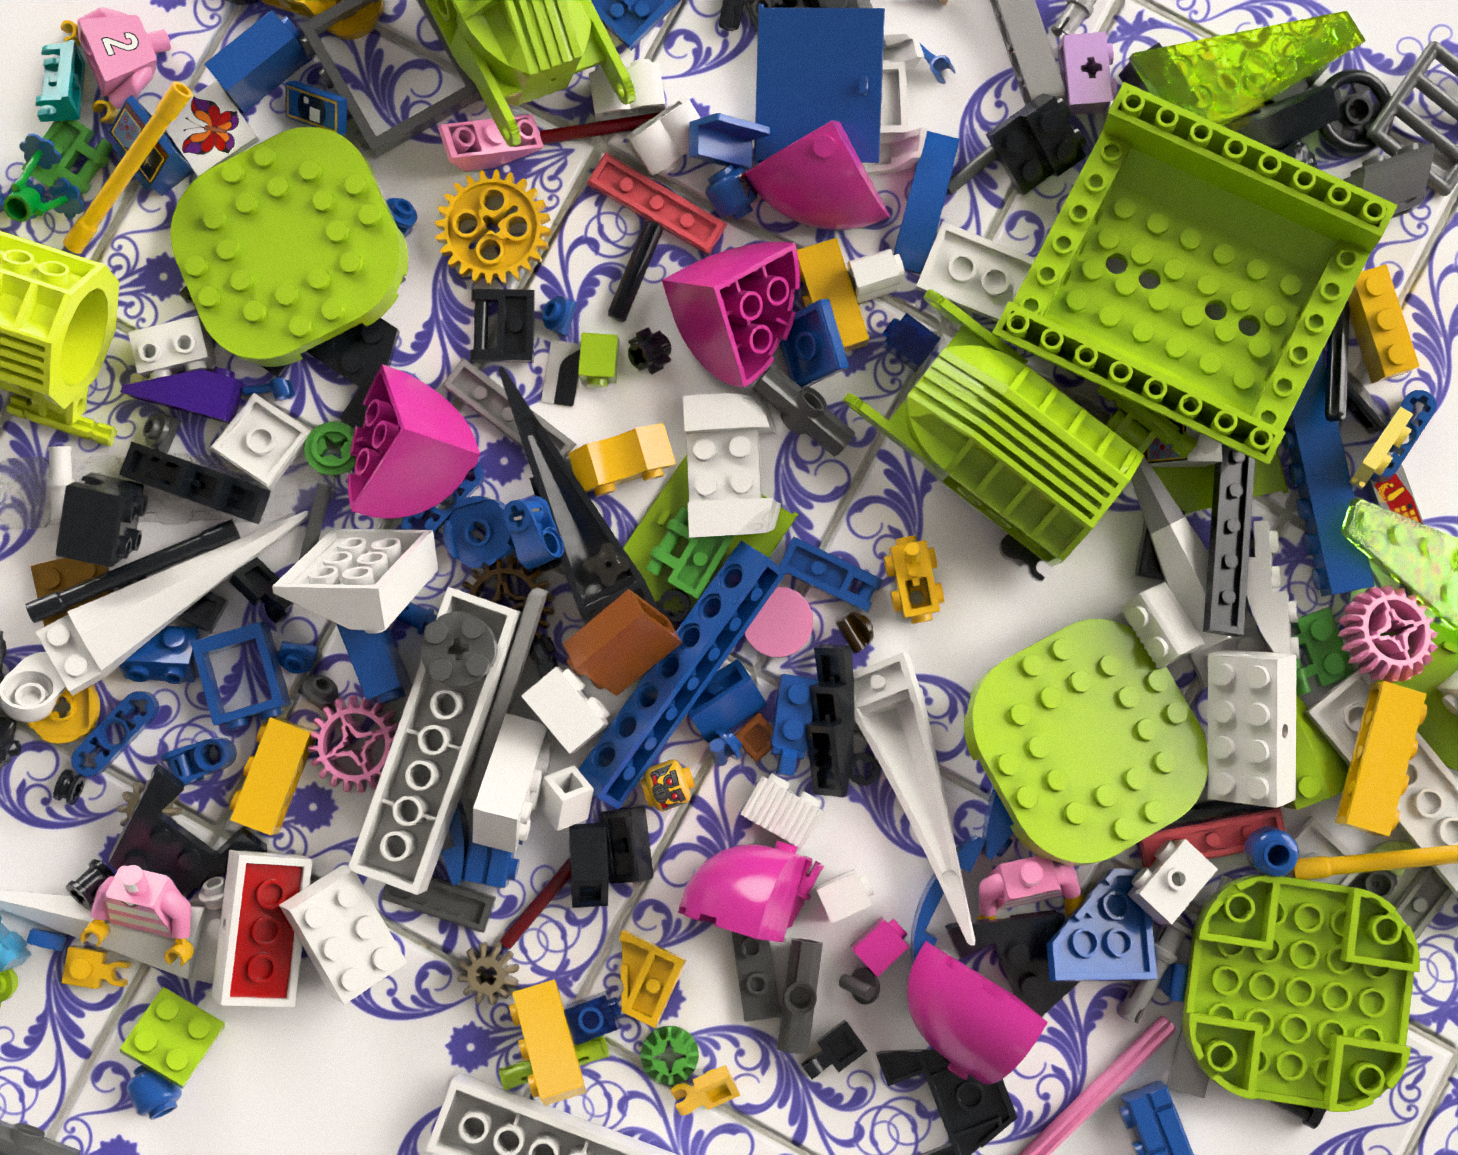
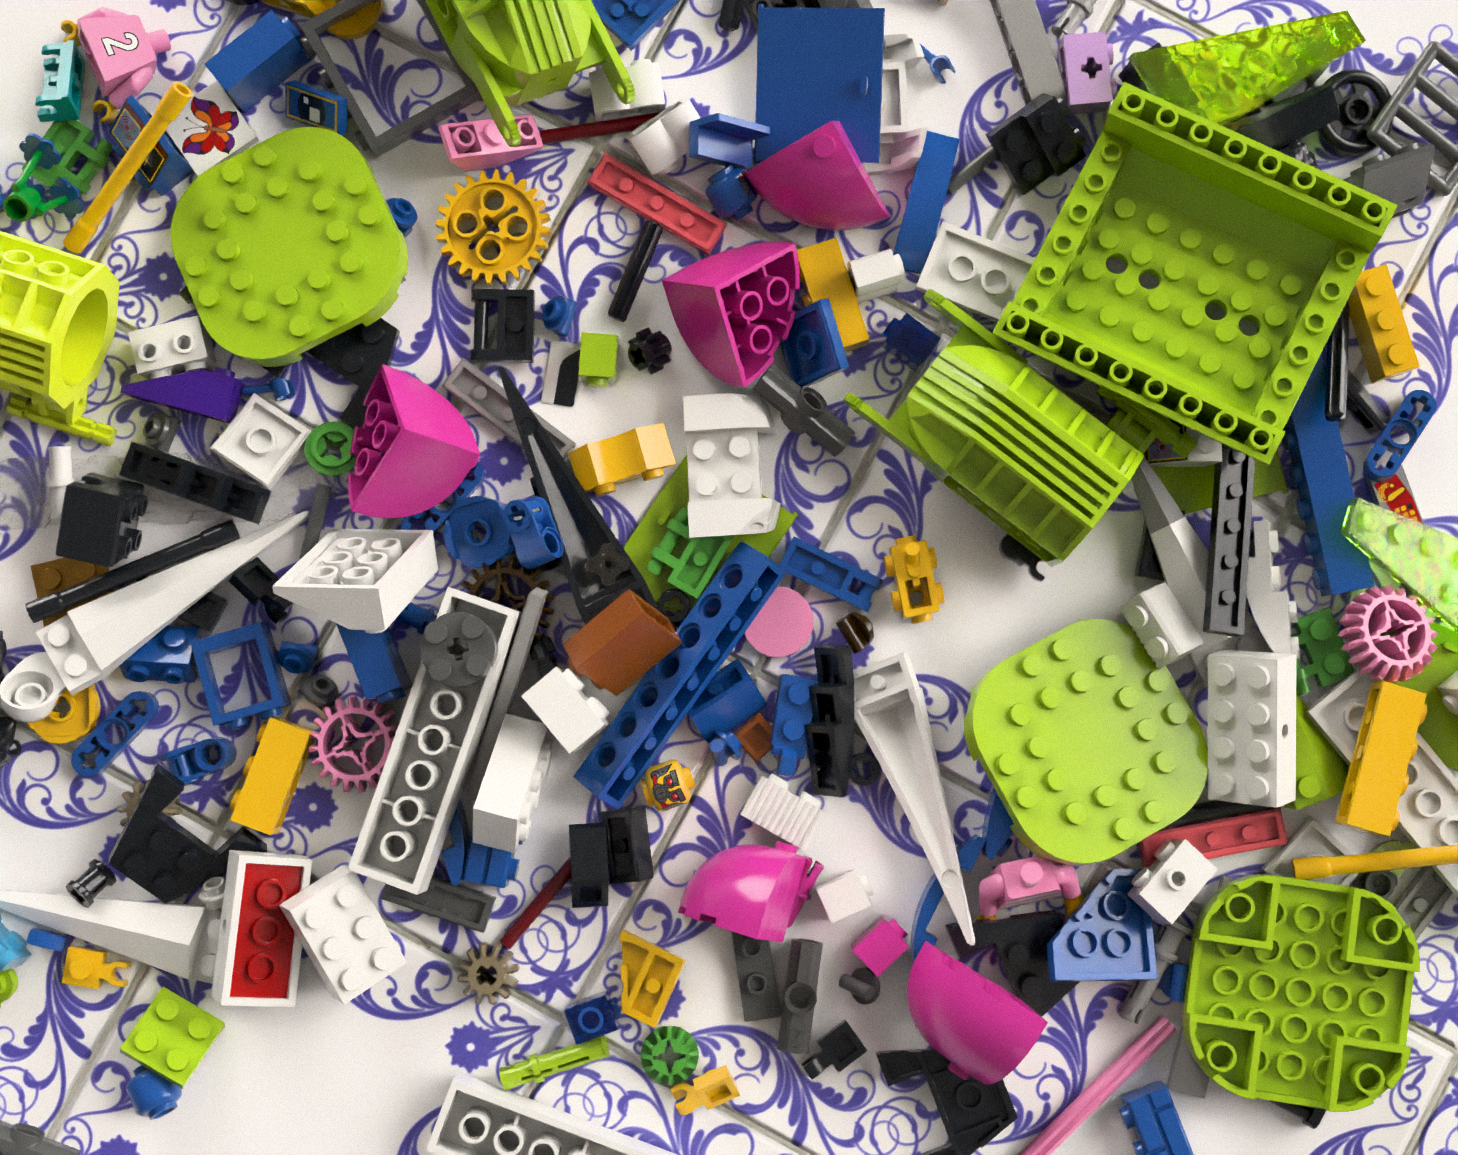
black bush [53,769,86,805] -> none
bright pink torso [80,865,195,967] -> none
yellow brick [509,979,587,1106] -> none
white brick [538,765,594,831] -> none
blue head [1244,826,1299,877] -> none
light yellow plate [1349,406,1413,490] -> none

